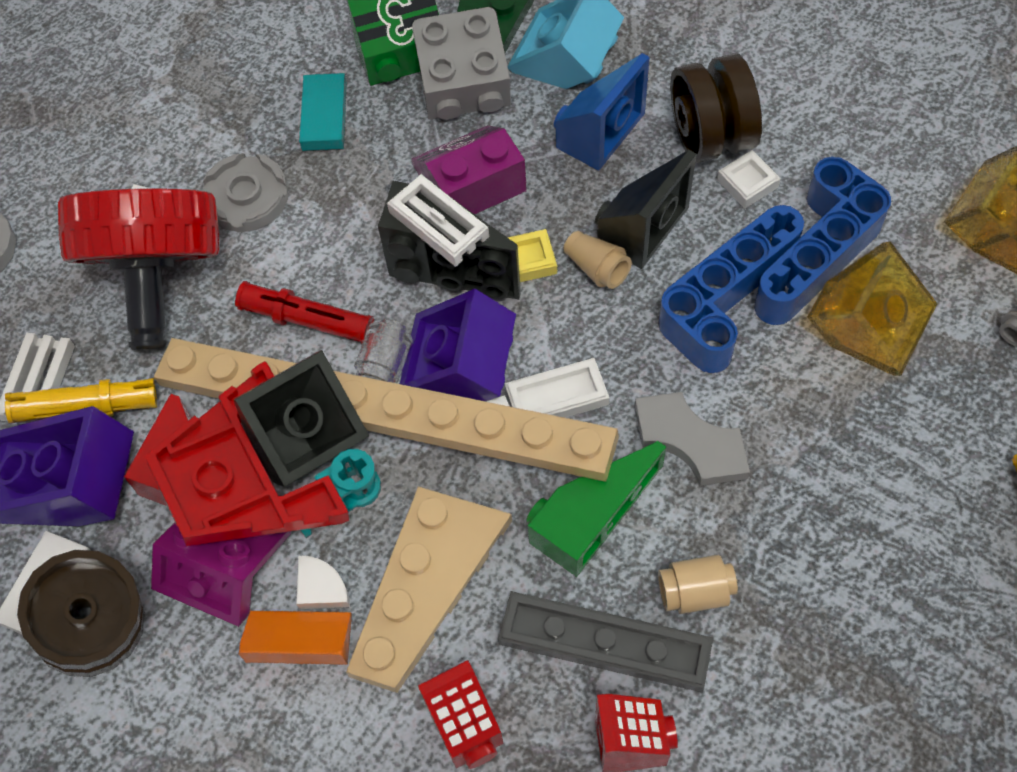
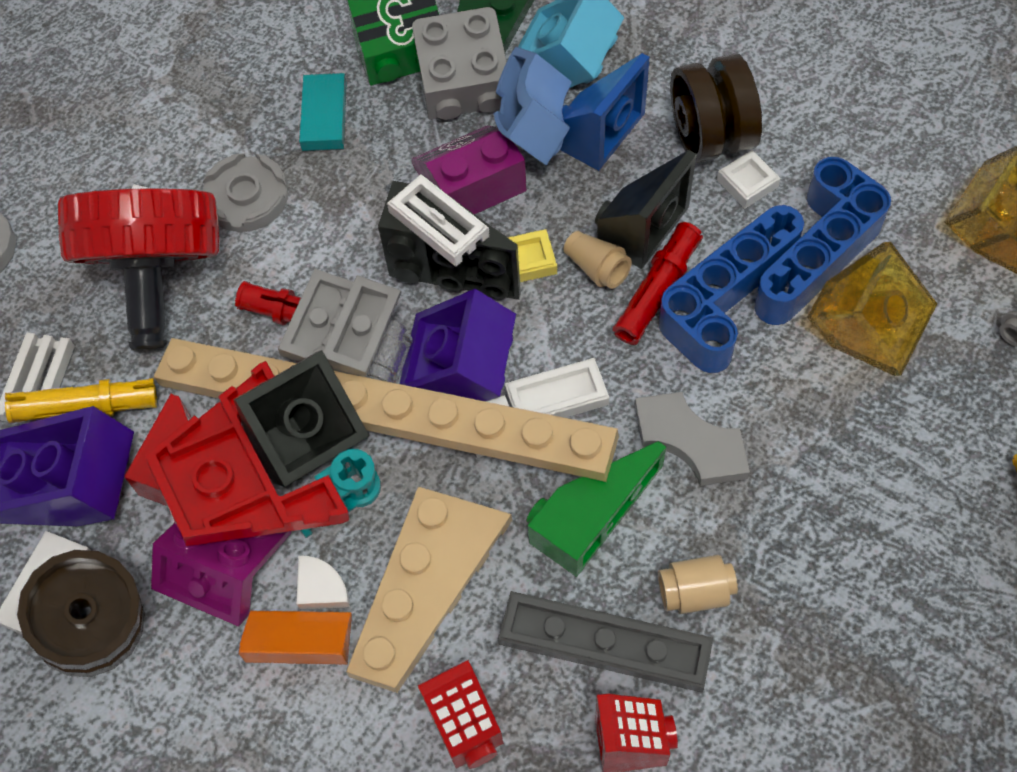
none -> light grey slope [278,269,401,376]
none -> medium blue brick [494,47,572,165]
none -> red pin [612,222,703,345]

